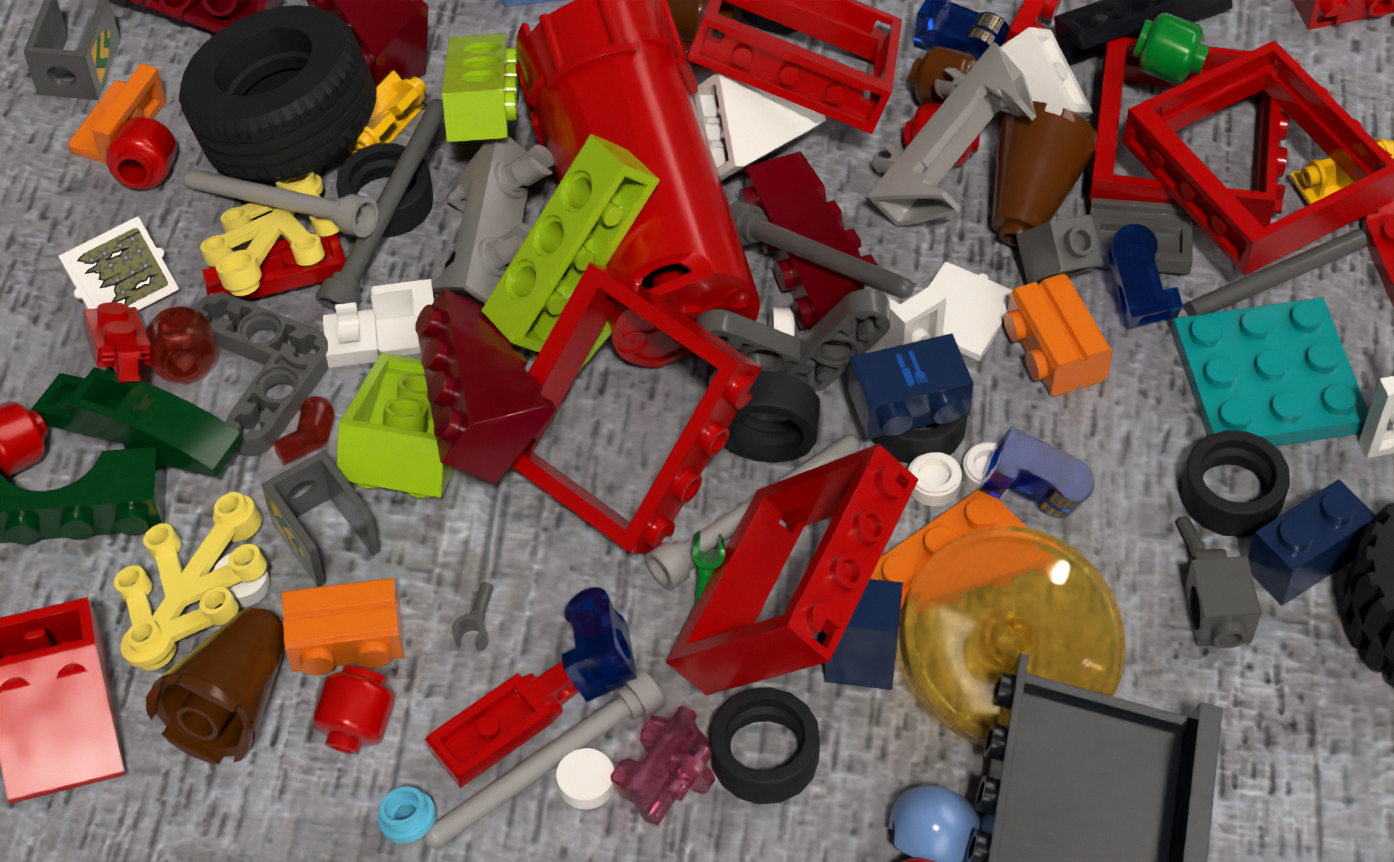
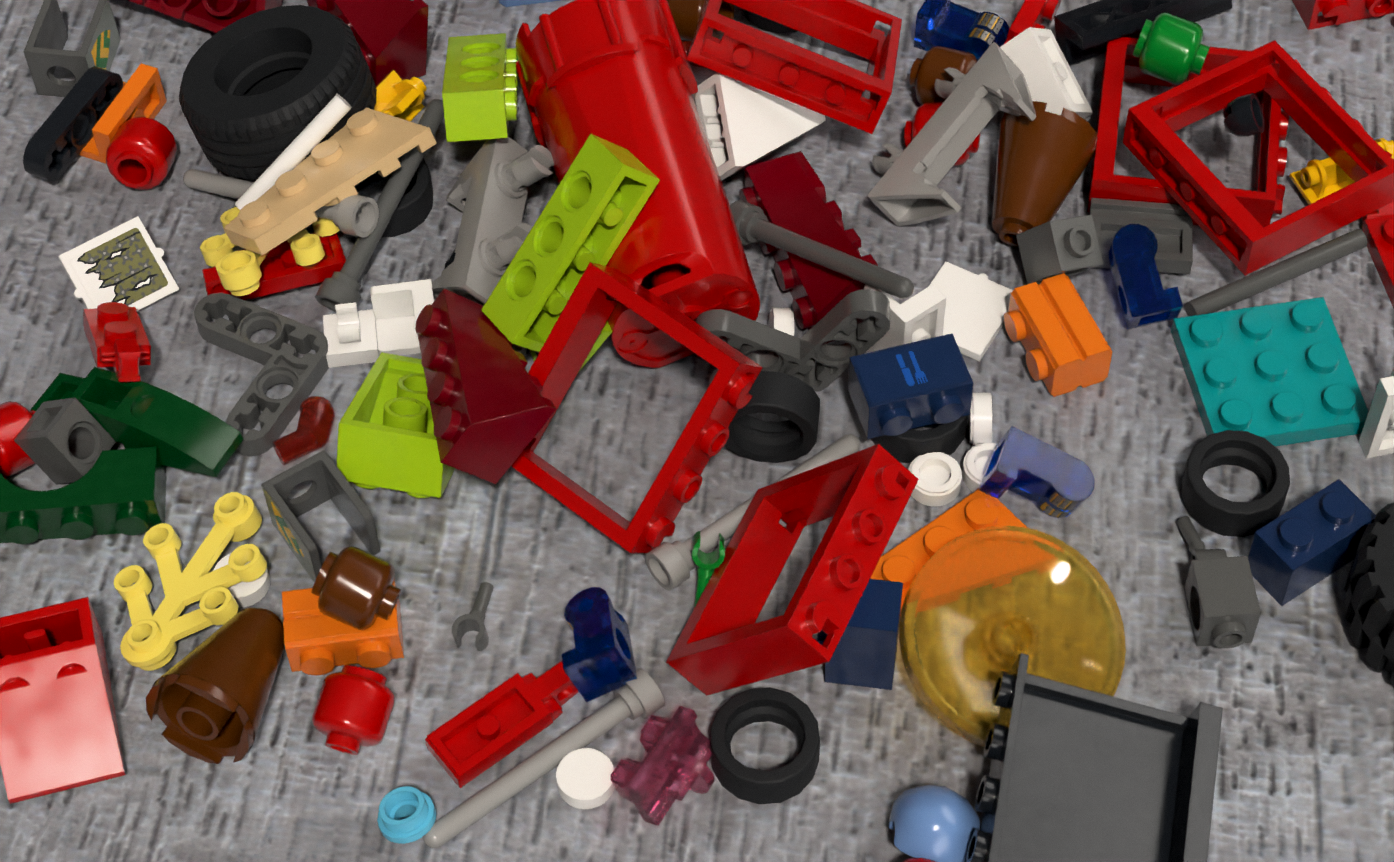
clear red head [146,306,215,383] -> none
none -> dark grey brick [14,398,116,484]
none -> black beam [23,66,123,181]
none -> tan wing [224,107,437,256]
none -> white bar [235,94,352,210]
none -> reddish brown head [312,546,401,630]
none -> white tile [968,393,992,446]
none -> black hinge [1223,93,1265,137]

